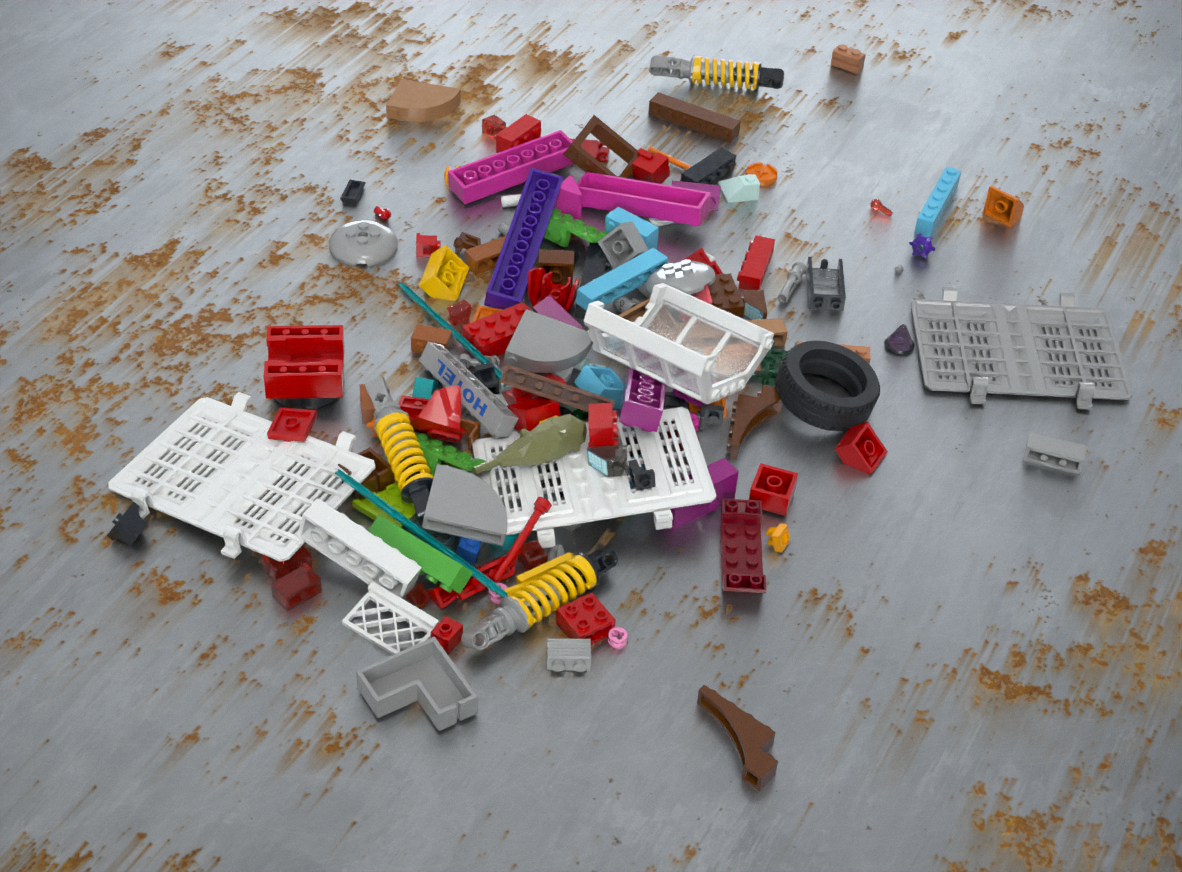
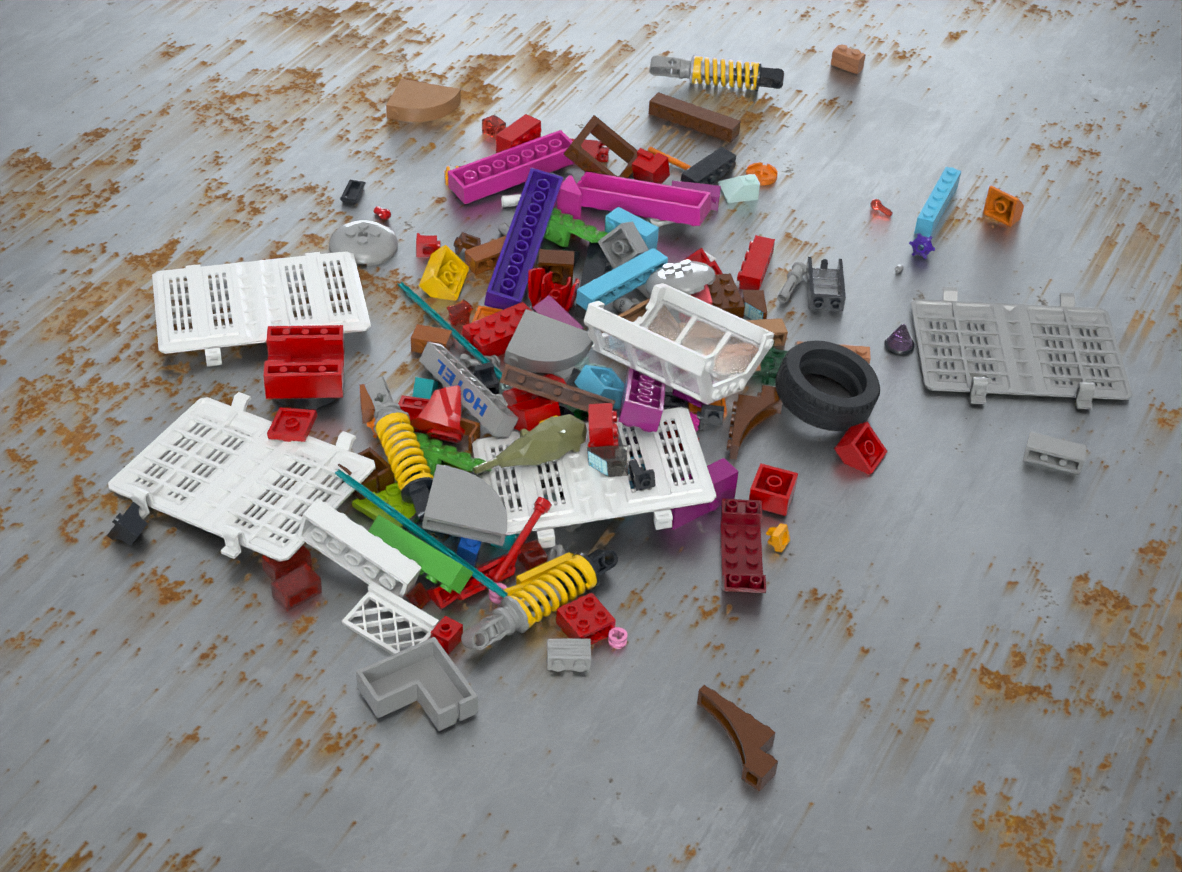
none -> white piece [152,251,371,367]

